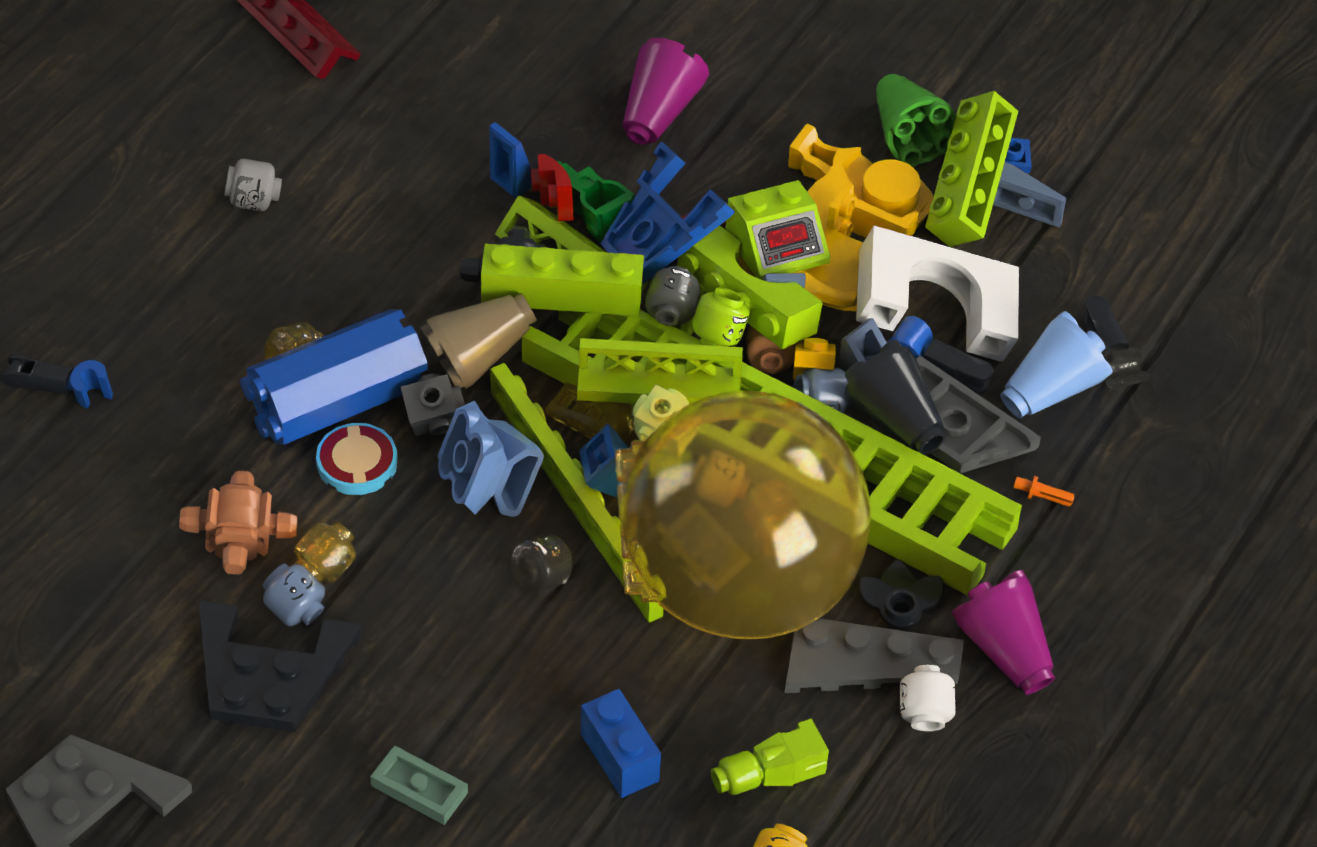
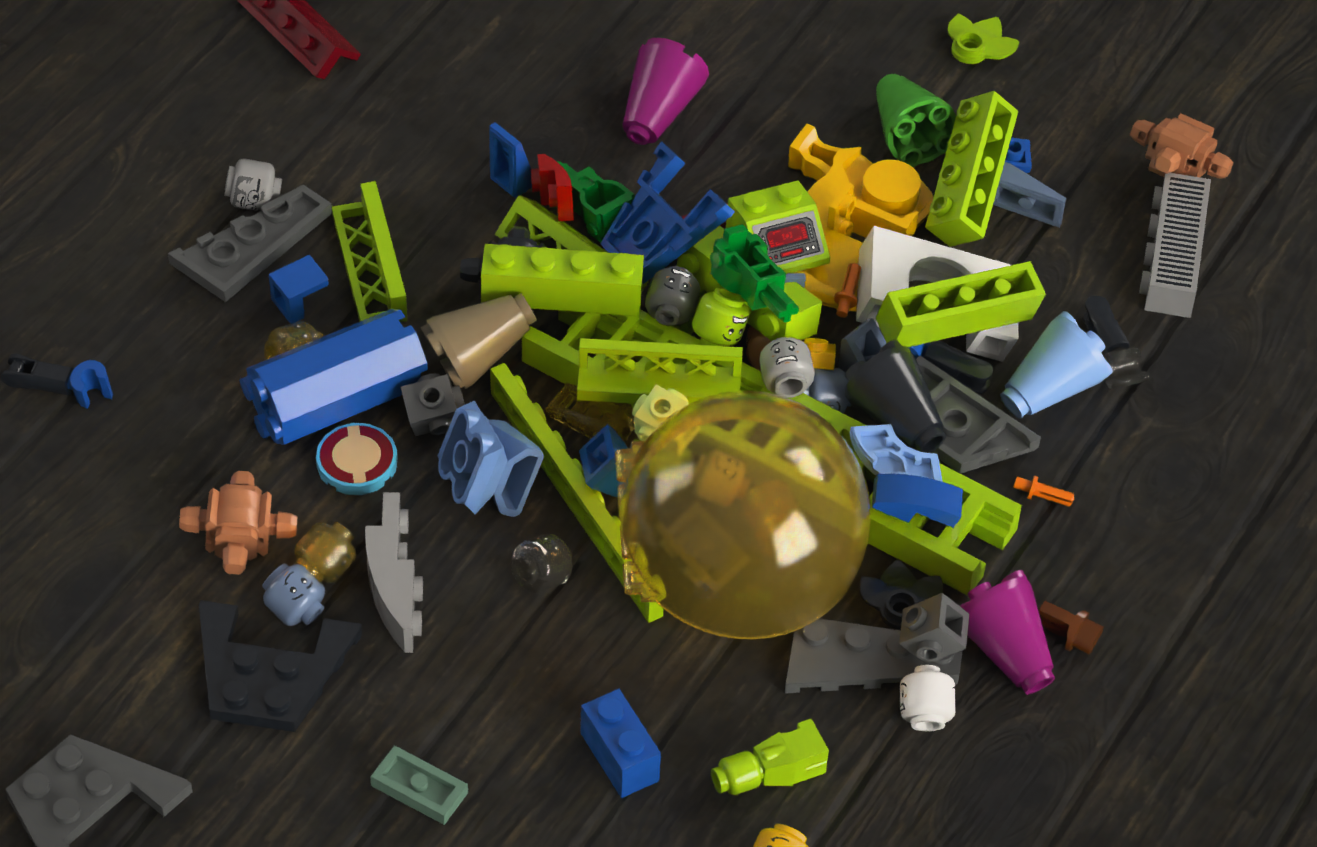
none -> dark grey wing [168,185,332,302]
none -> blue panel [269,255,329,324]
none -> lime fence [332,181,407,322]
none -> light grey slope [365,492,423,653]
none -> green piece [710,224,799,323]
none -> light grey head [759,337,815,398]
none -> orange piece [834,263,861,318]
none -> light blue tile [850,424,943,482]
none -> blue slope [872,473,963,528]
none -> lime brick [875,261,1046,347]
none -> dark grey brick [899,593,969,664]
none -> lime plate [948,14,1019,64]
none -> reddish brown piece [1039,601,1104,654]
none -> nougat piece [1130,113,1233,179]
none -> light grey brick [1139,173,1211,318]

